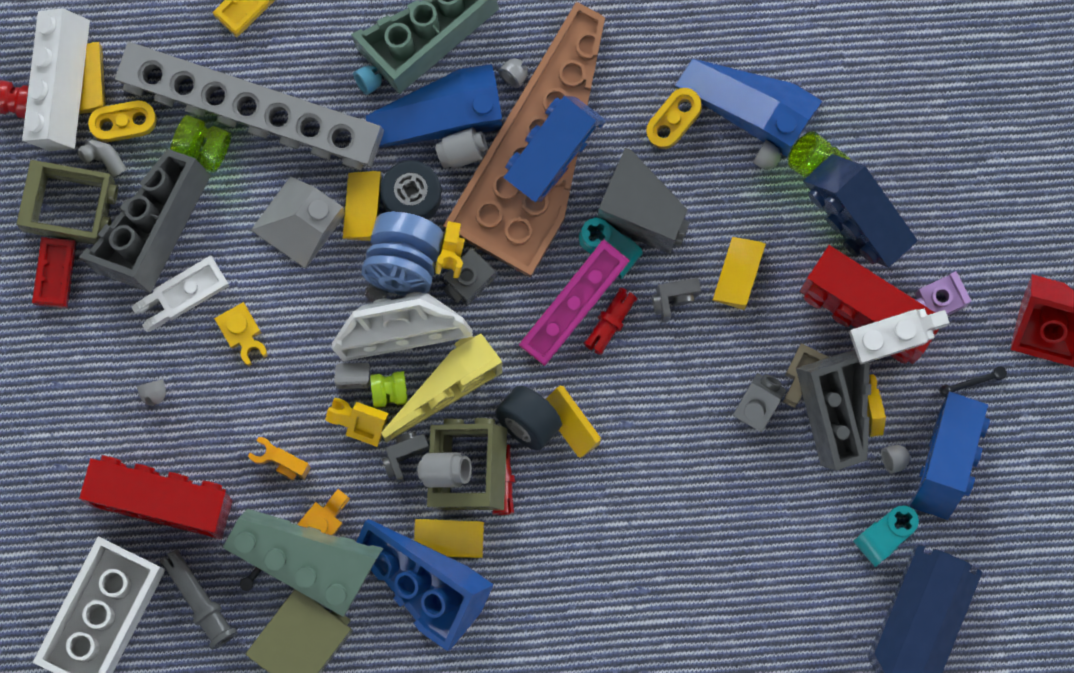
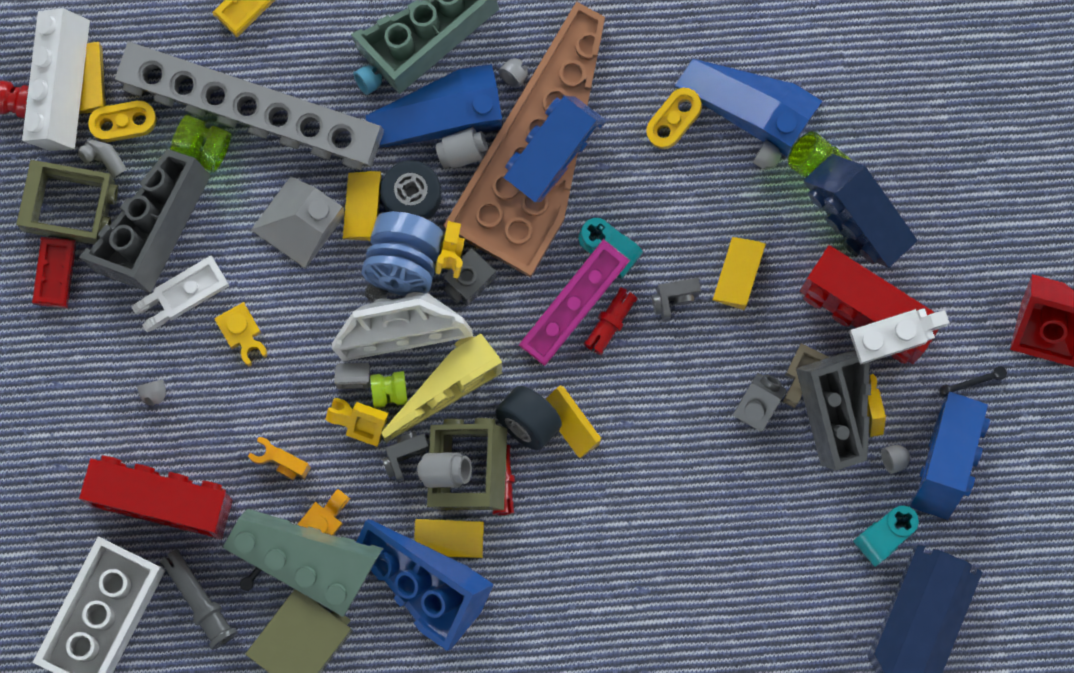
dark grey slope [597,148,690,254] -> none
lavender brick [915,271,971,316] -> none

